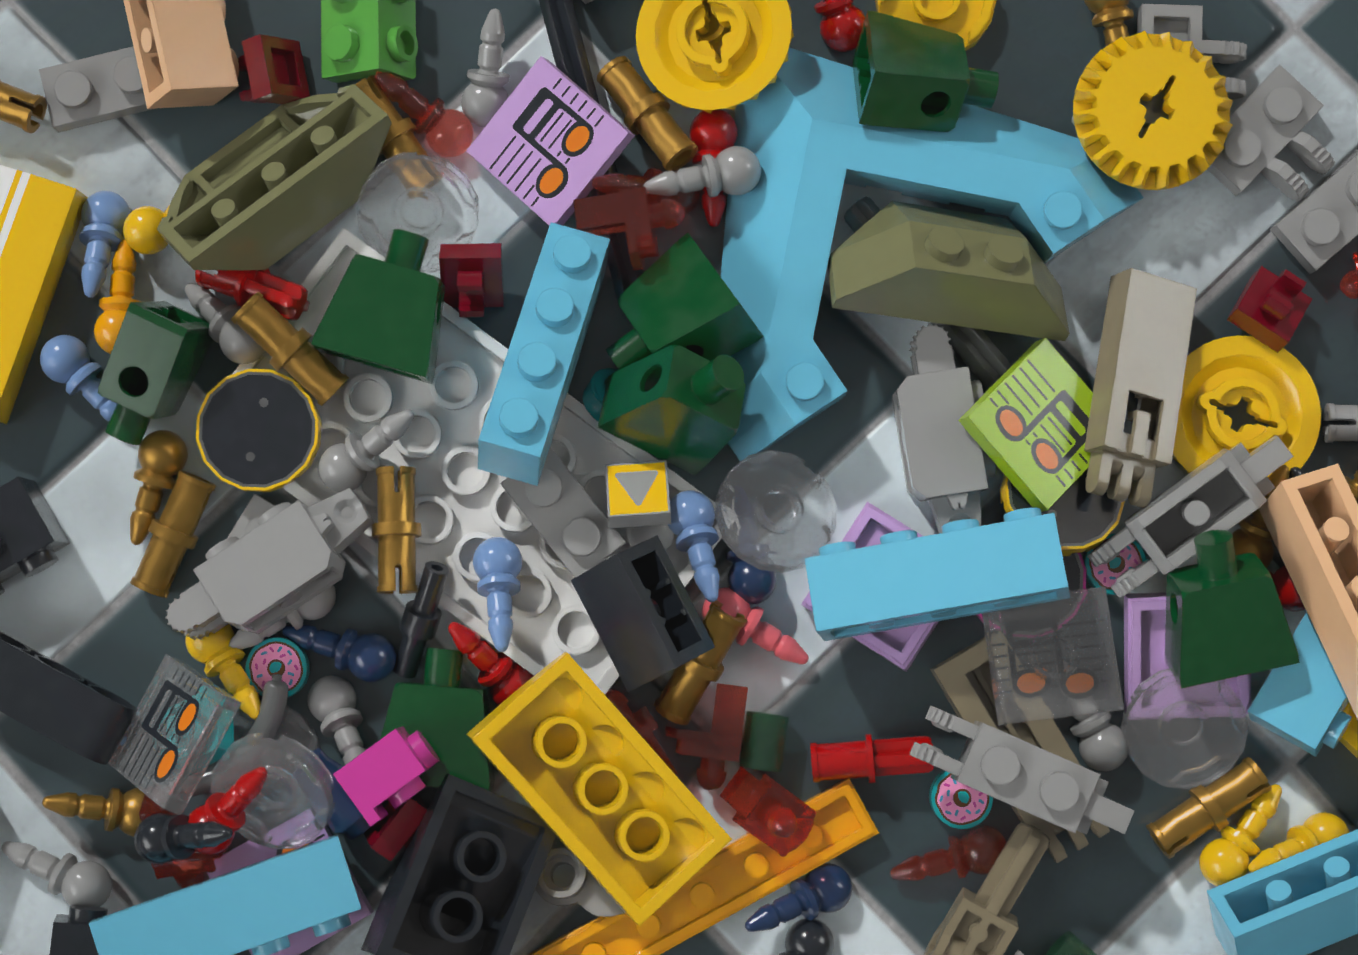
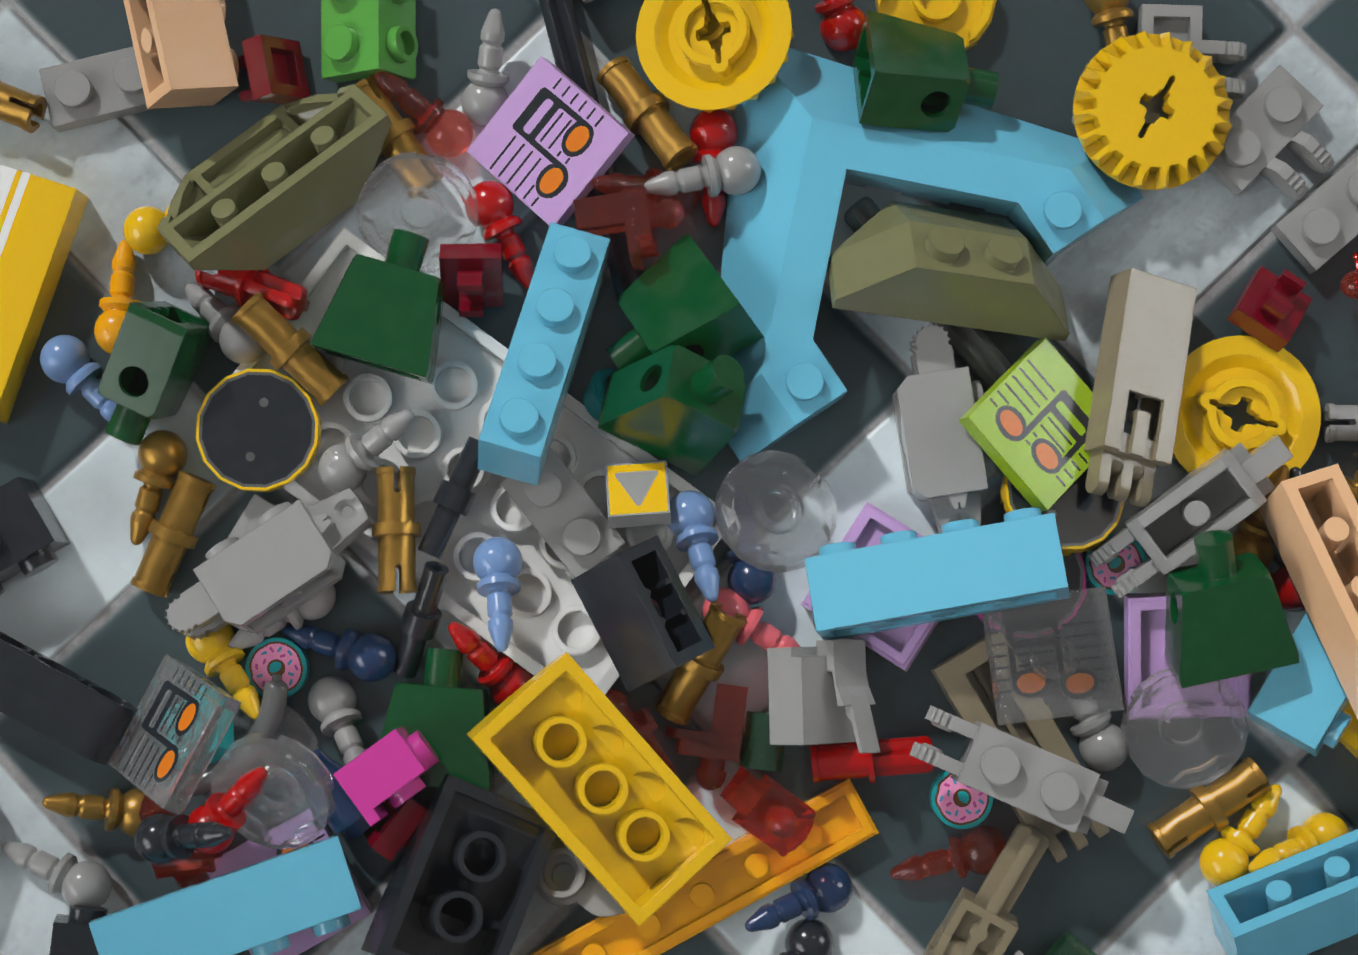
medium blue bar [79,191,130,298] -> none
none -> black bar [418,436,480,559]
none -> red bar [466,181,535,289]
none -> light grey piece [767,639,880,753]

